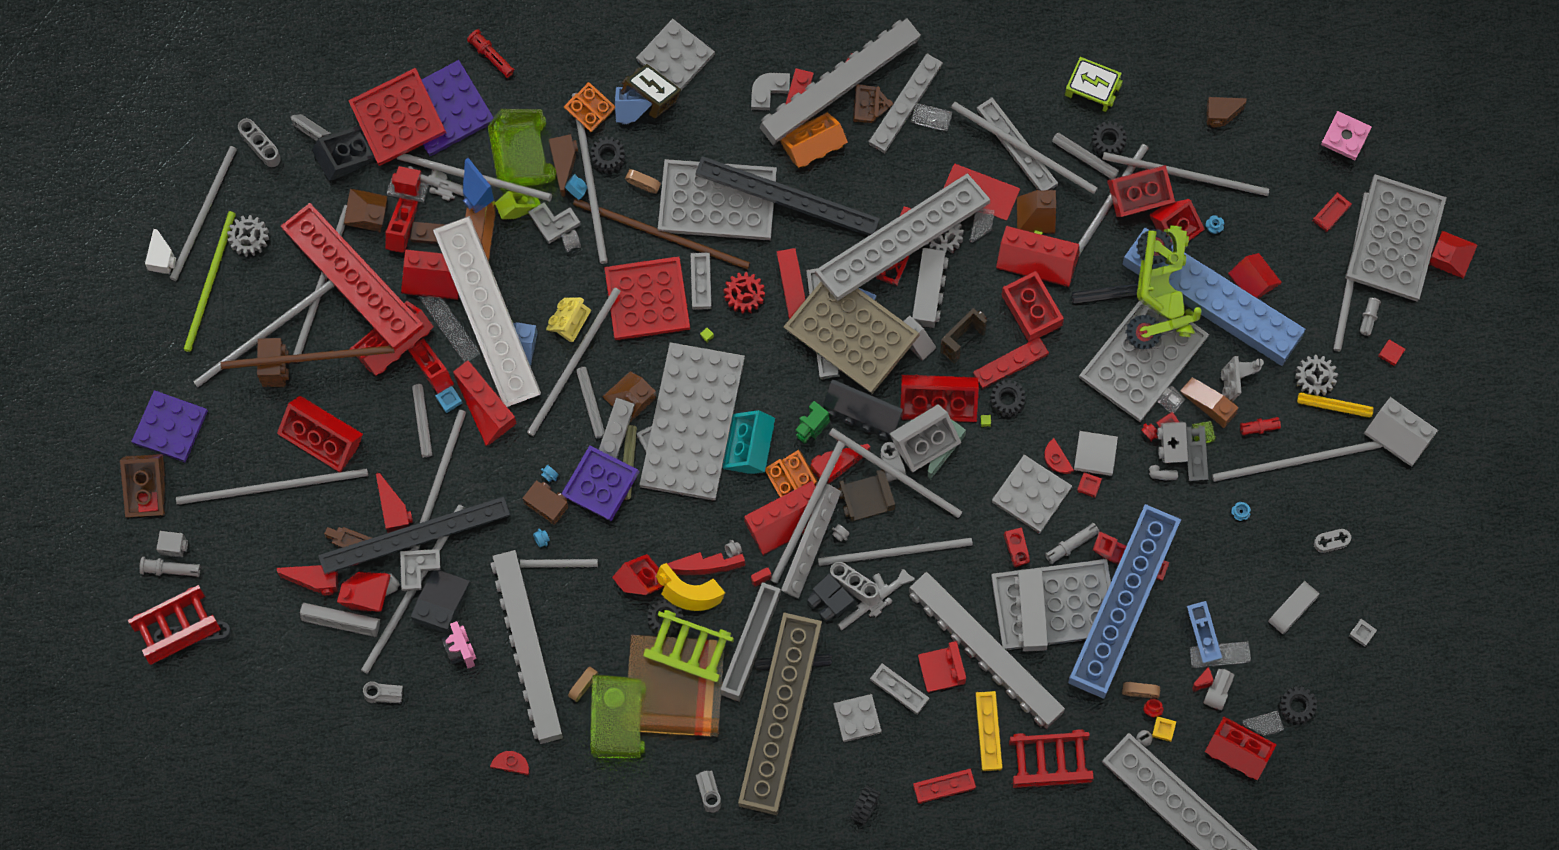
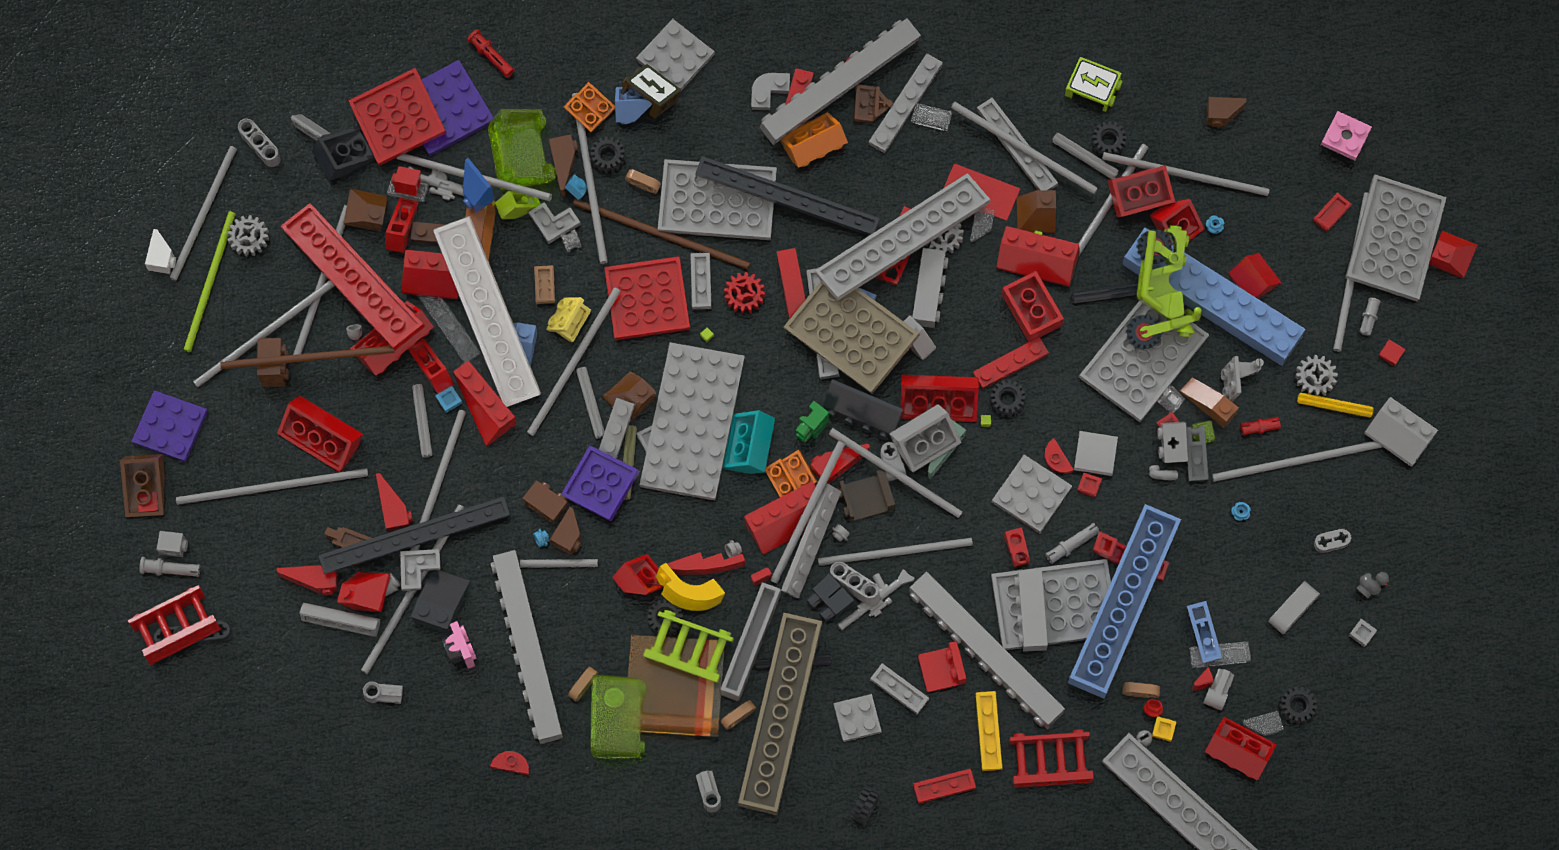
dark azure plate [541,465,559,482] -> none
dark brown panel [940,308,987,364] -> none
red plate [1141,423,1158,441] -> none
none -> light grey hinge [346,324,362,340]
none -> medium nougat plate [534,265,555,304]
none -> reddish brown slope [550,507,582,555]
none -> medium nougat beam [721,700,757,730]
none -> dark grey animal [1357,572,1389,598]

